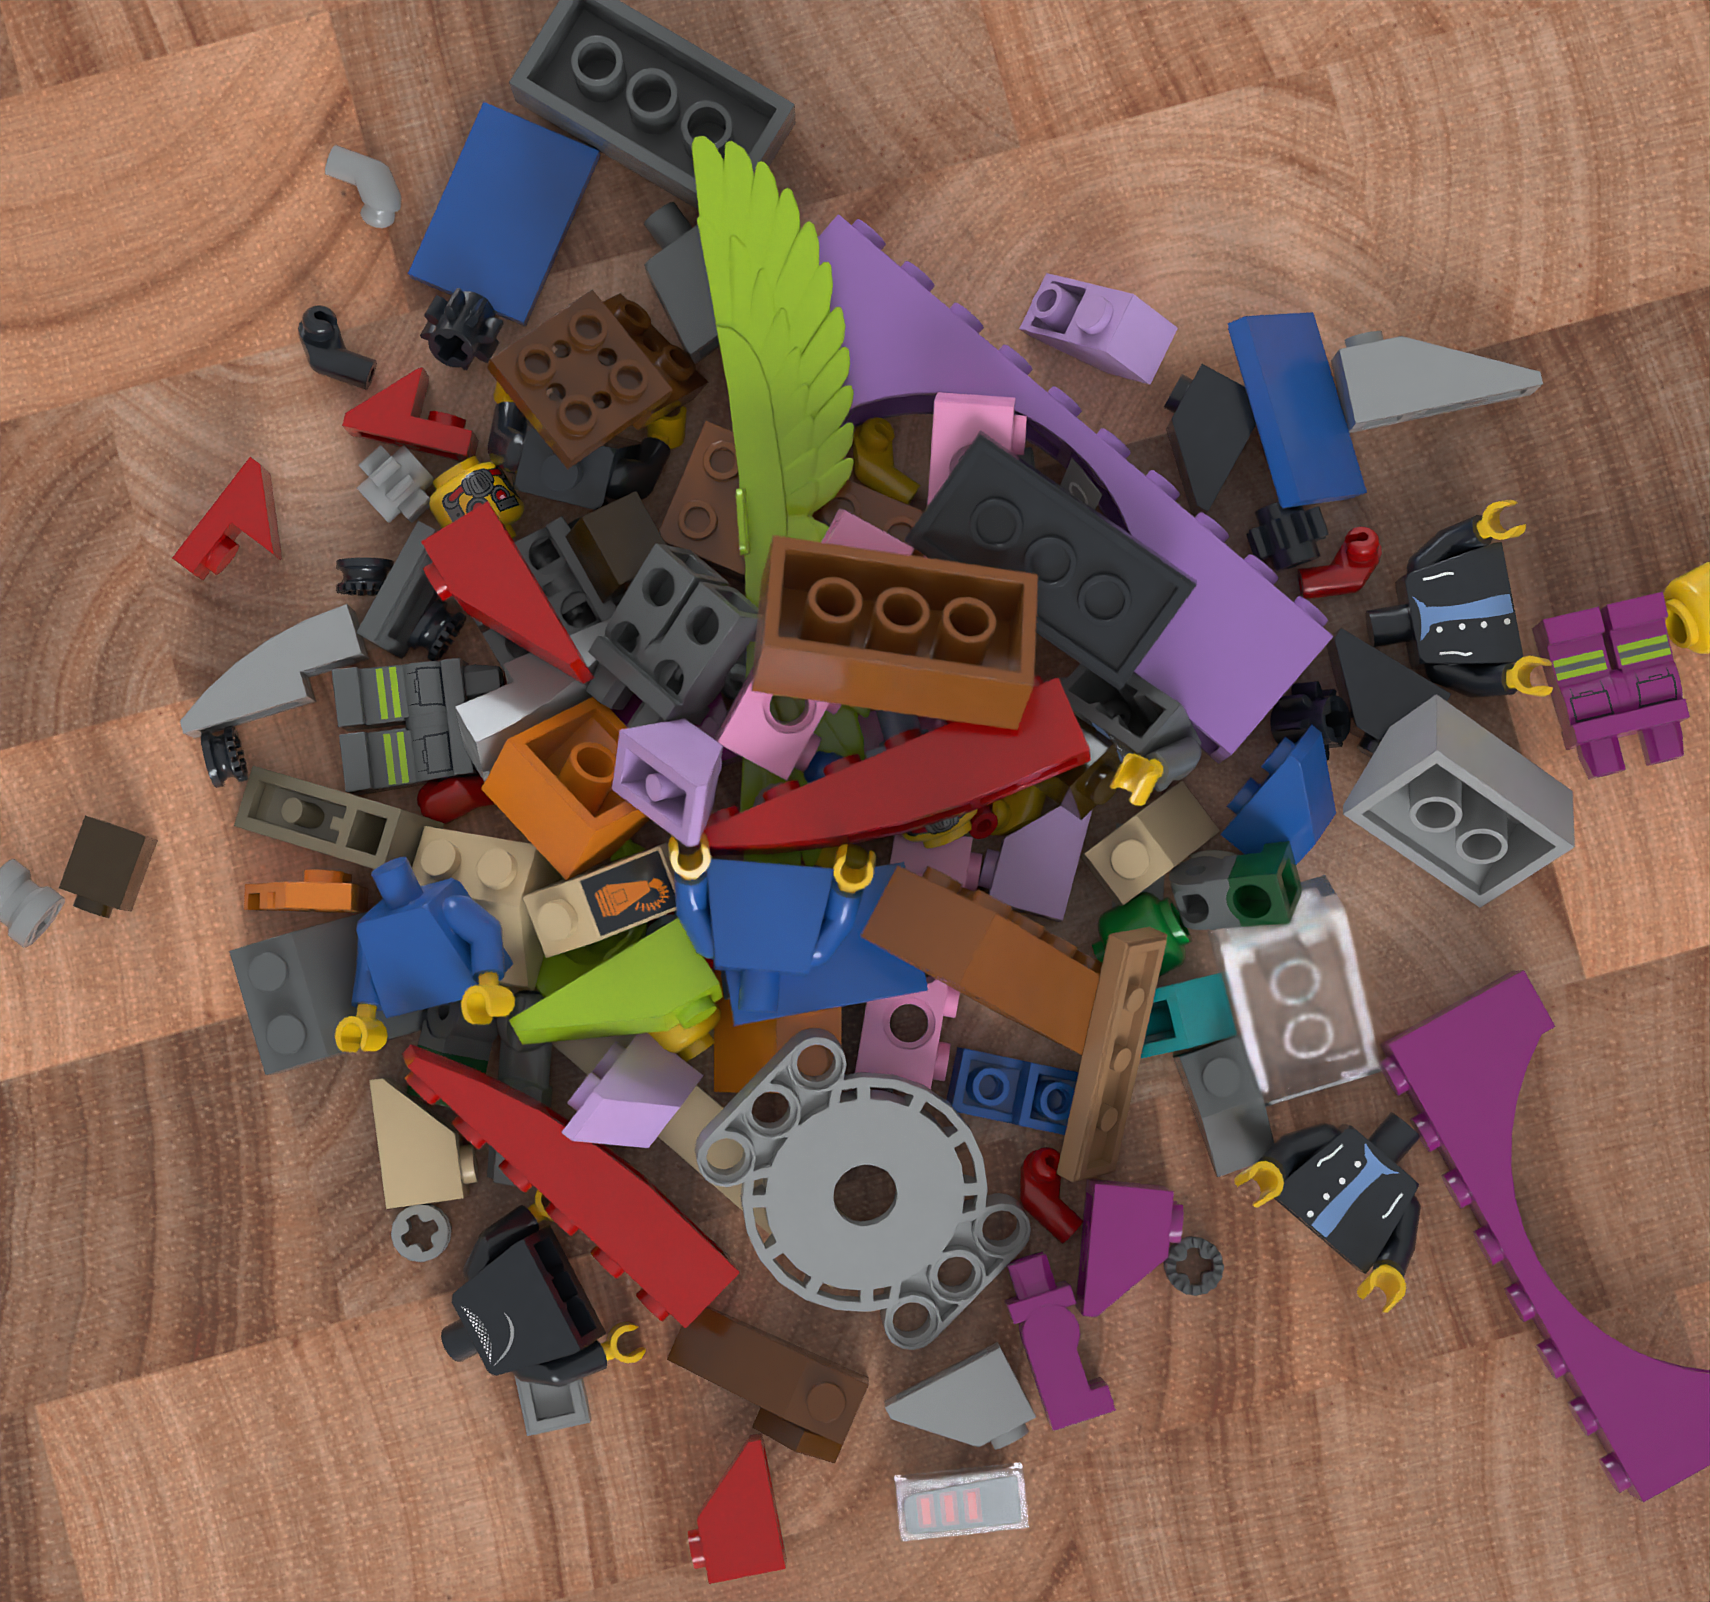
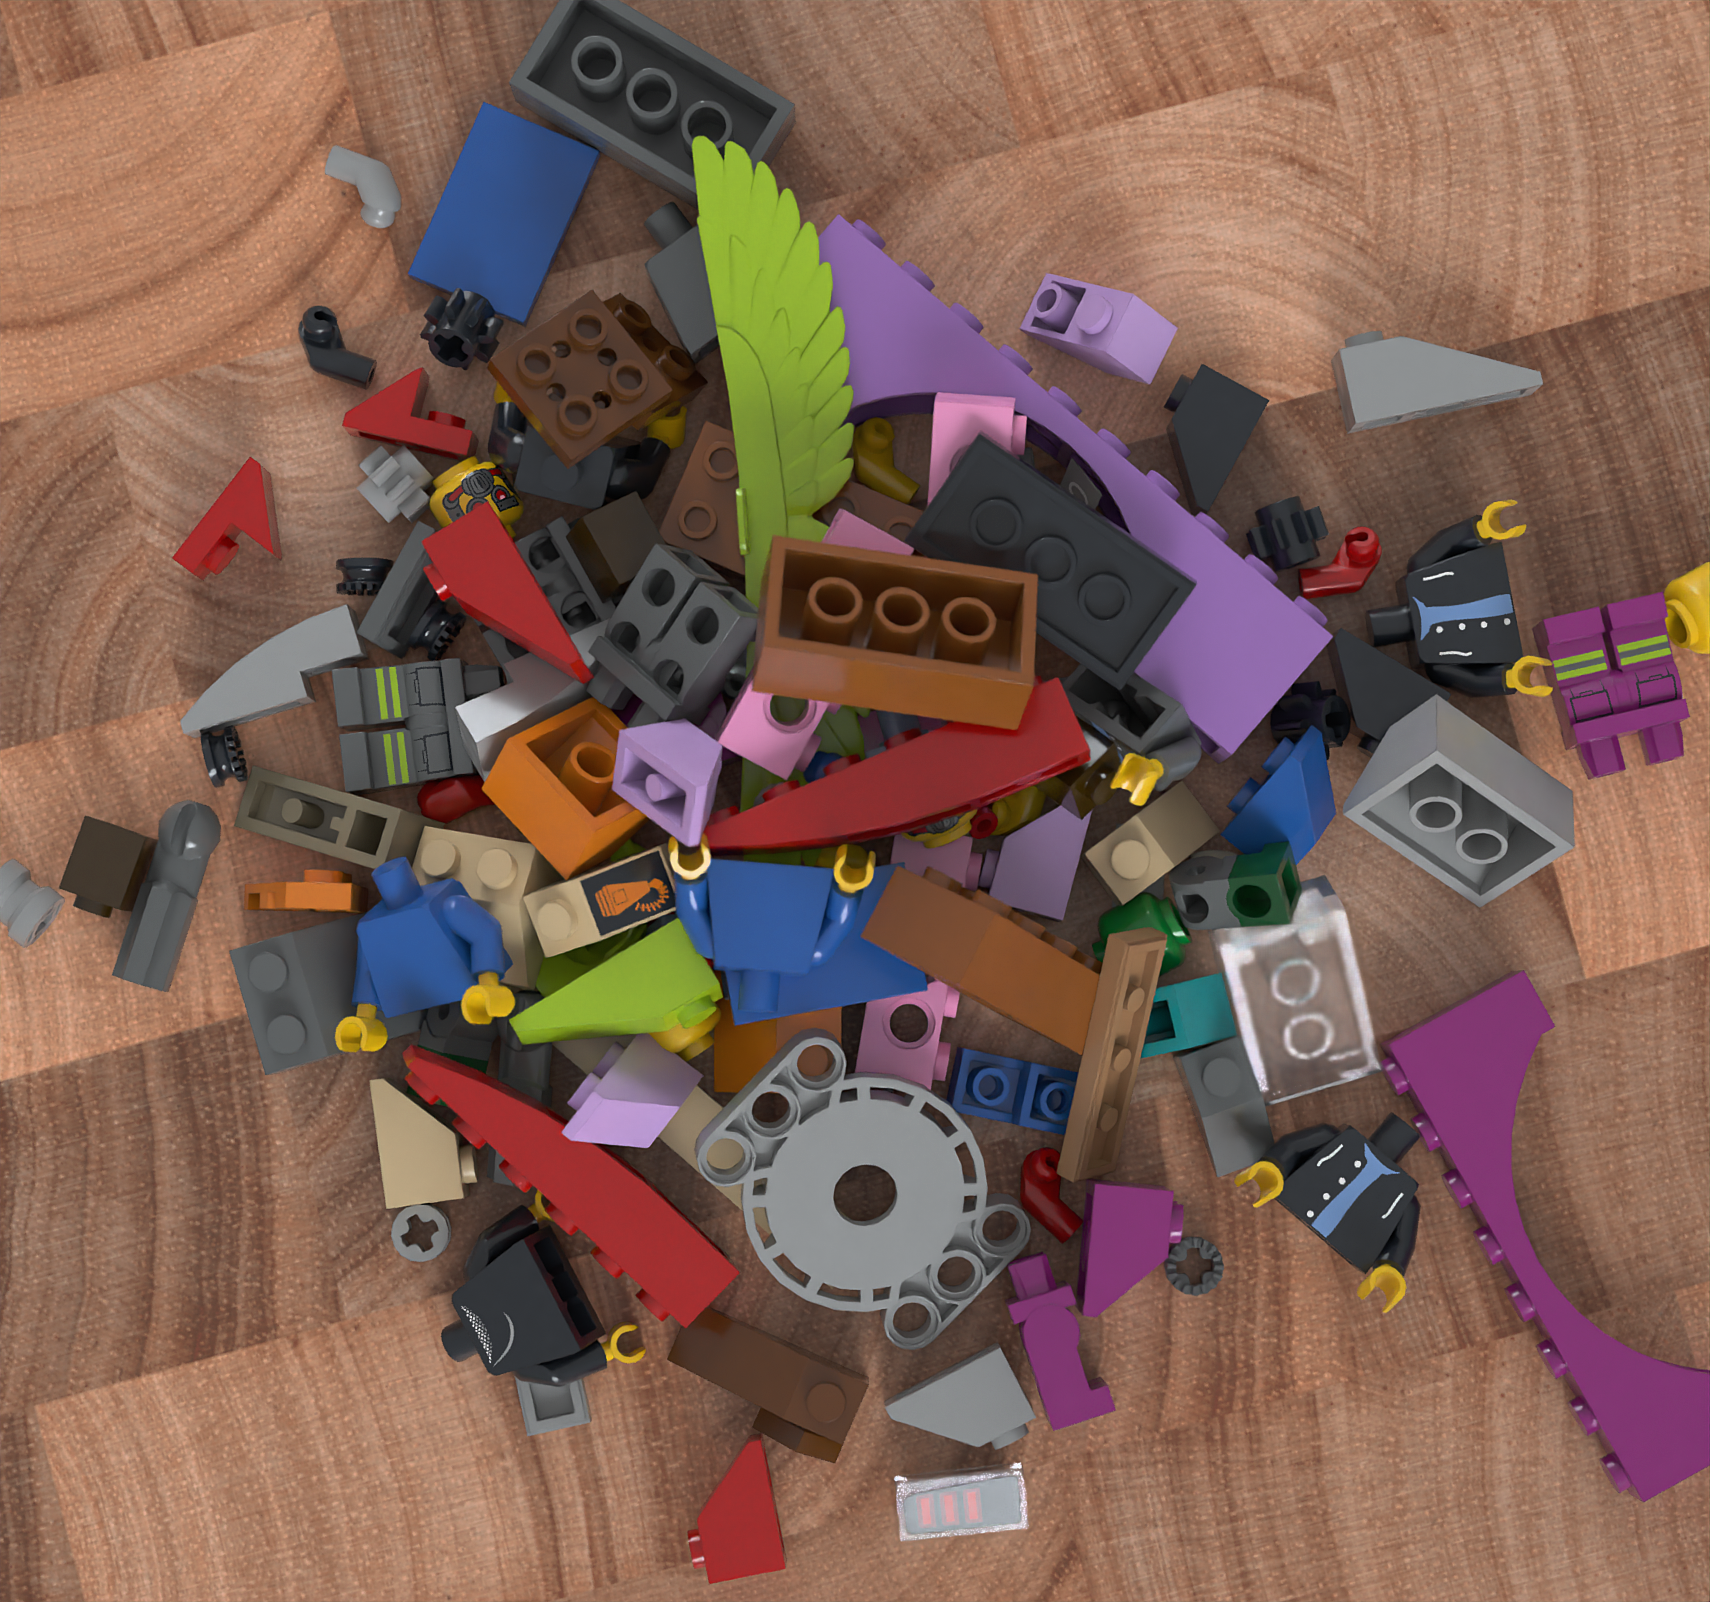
blue tile [1228,312,1367,508] -> none
none -> dark grey piece [112,800,221,992]

